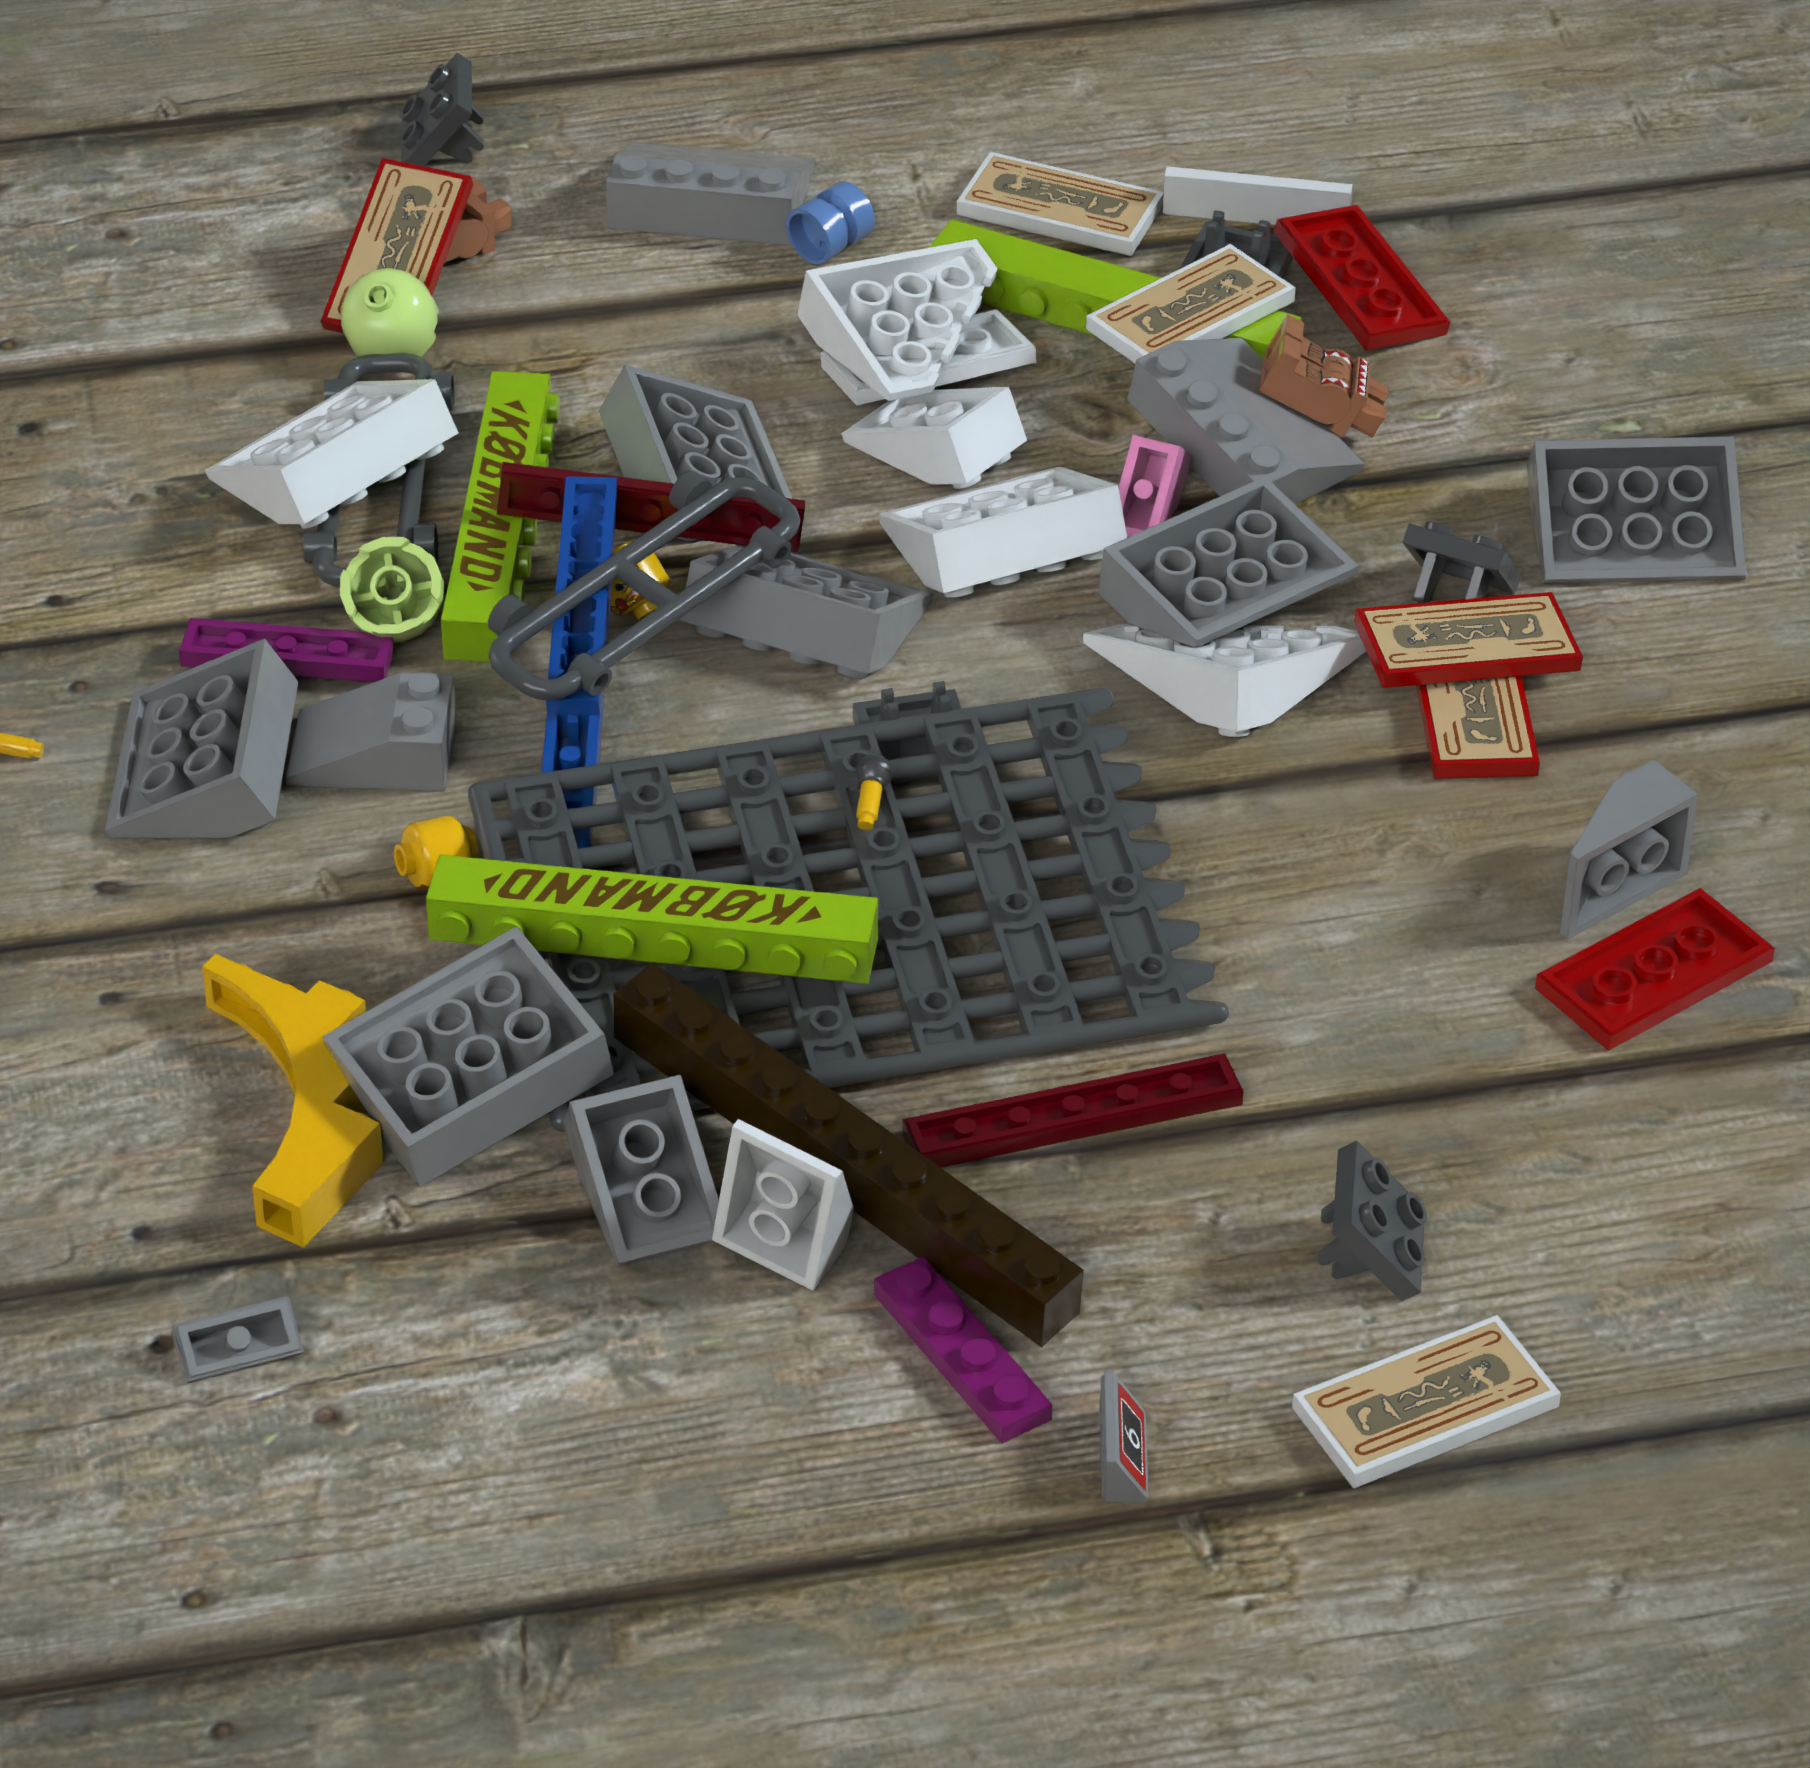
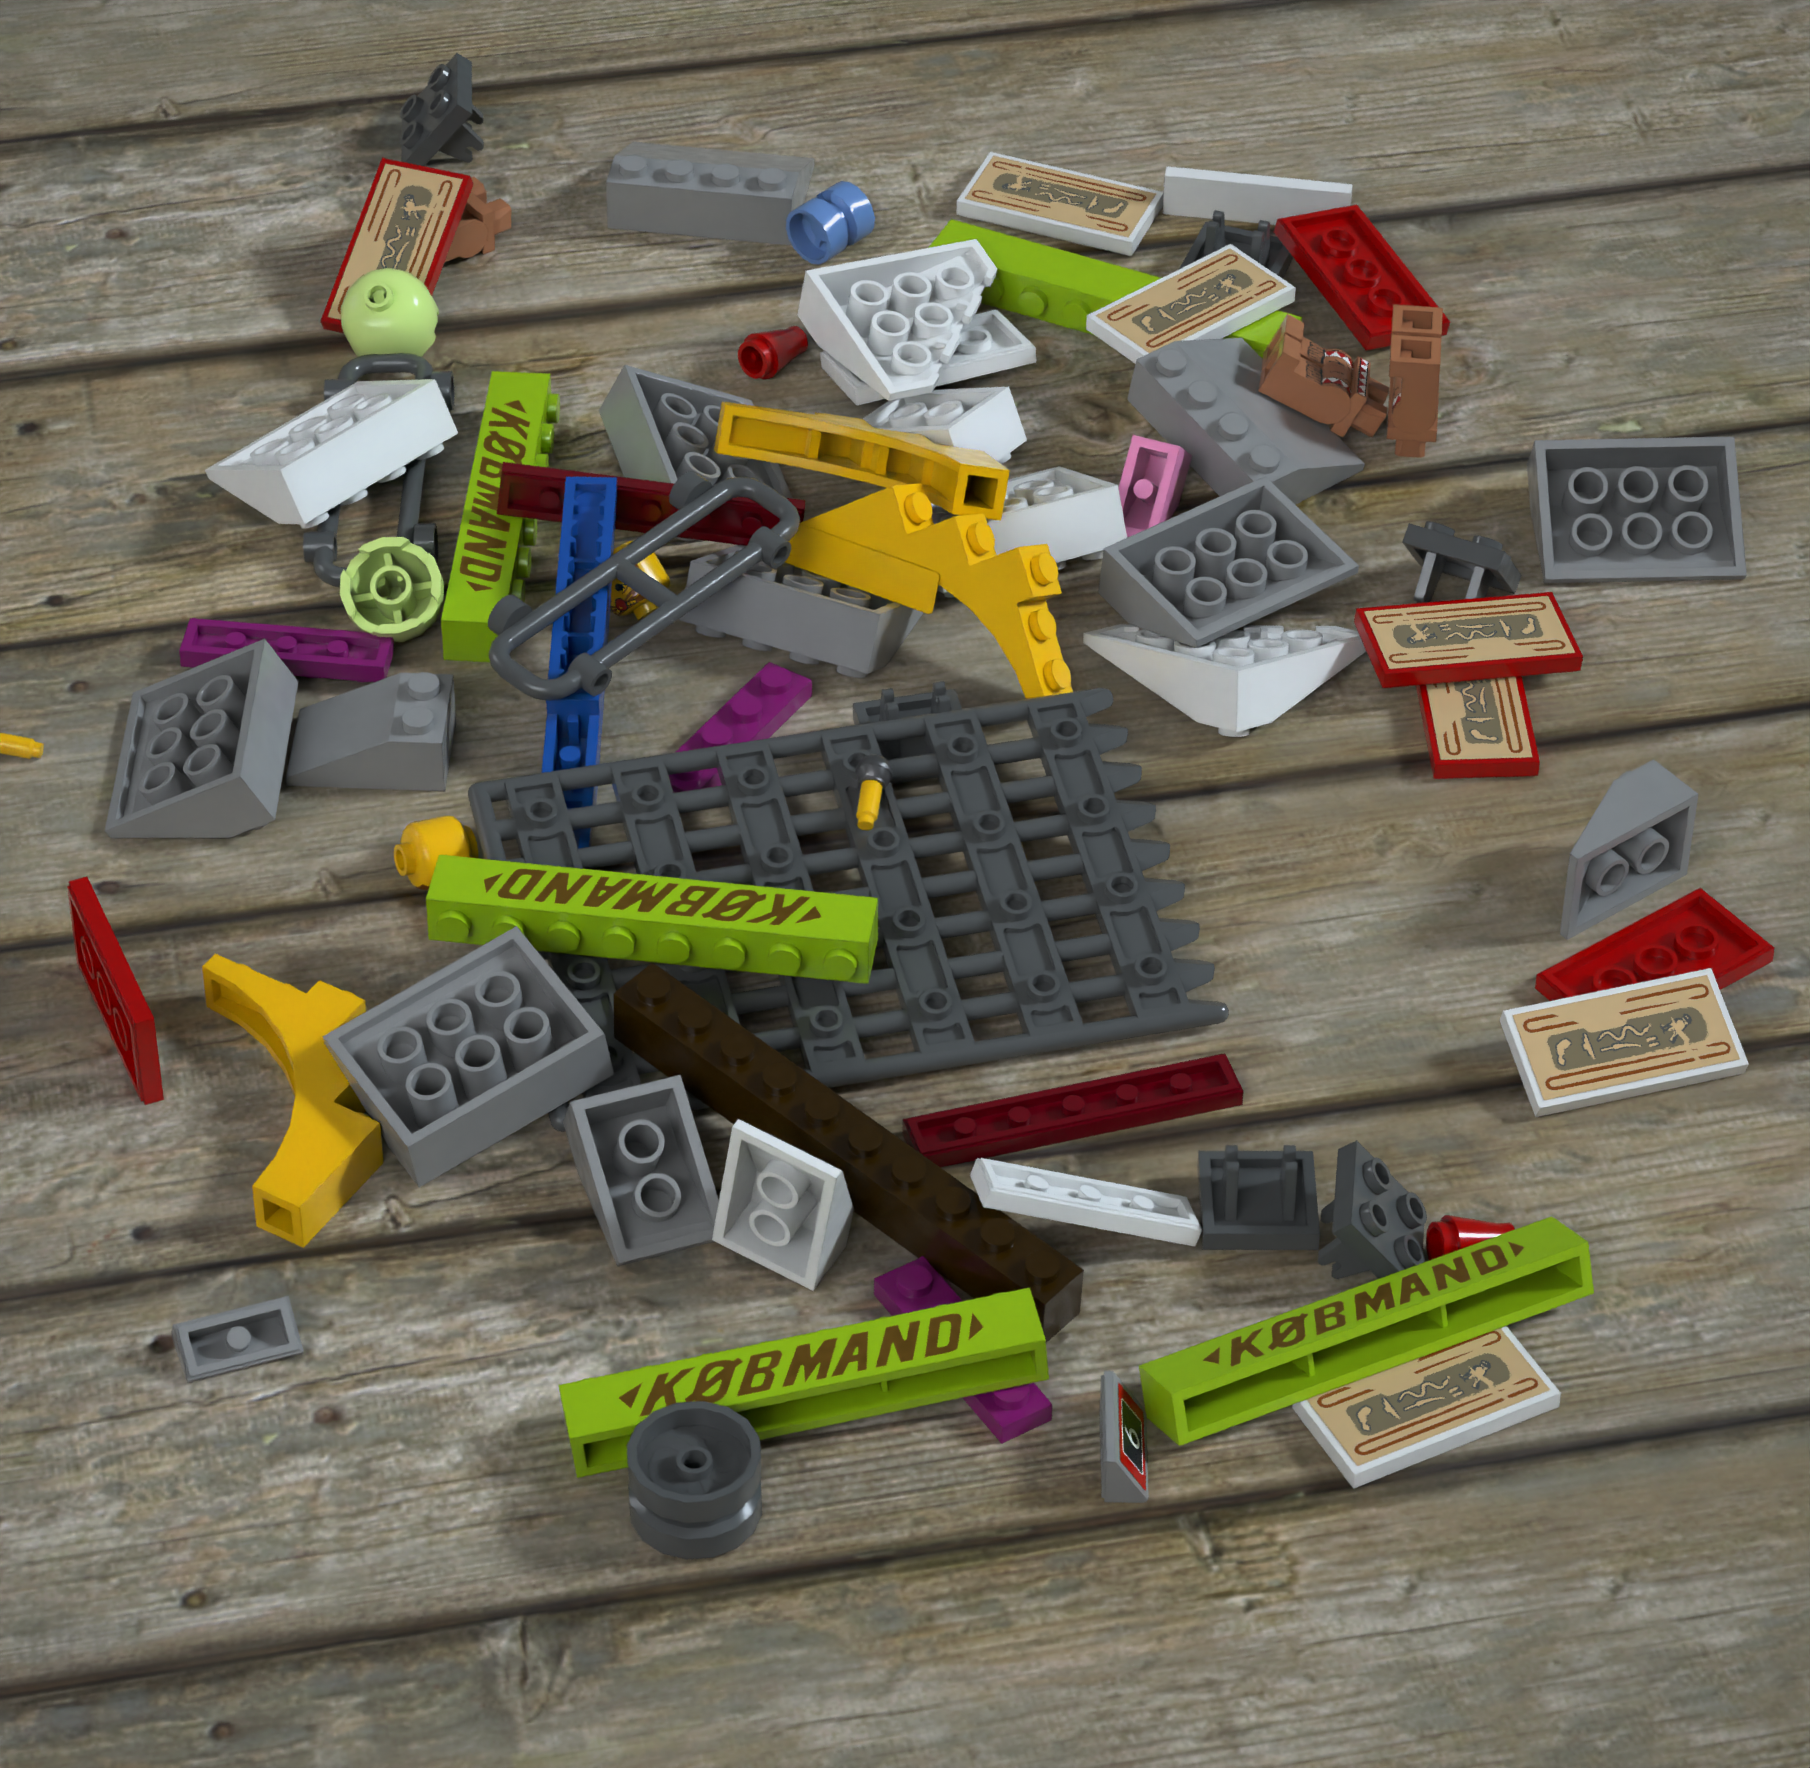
none -> red tile [67,876,164,1105]
none -> lime brick [558,1287,1049,1478]
none -> dark grey wheel [627,1401,762,1559]
none -> magenta plate [668,662,812,793]
none -> yellow arch [714,402,1010,521]
none -> red cone [738,326,808,380]
none -> yellow sticker [784,524,940,614]
none -> yellow arch [800,483,1073,699]
none -> white tile [970,1158,1202,1246]
none -> lime brick [1139,1216,1594,1446]
none -> dark grey plate [1197,1145,1320,1250]
none -> nougat hips [1387,304,1443,458]
none -> red cone [1426,1215,1515,1260]
none -> tile [1500,968,1749,1117]

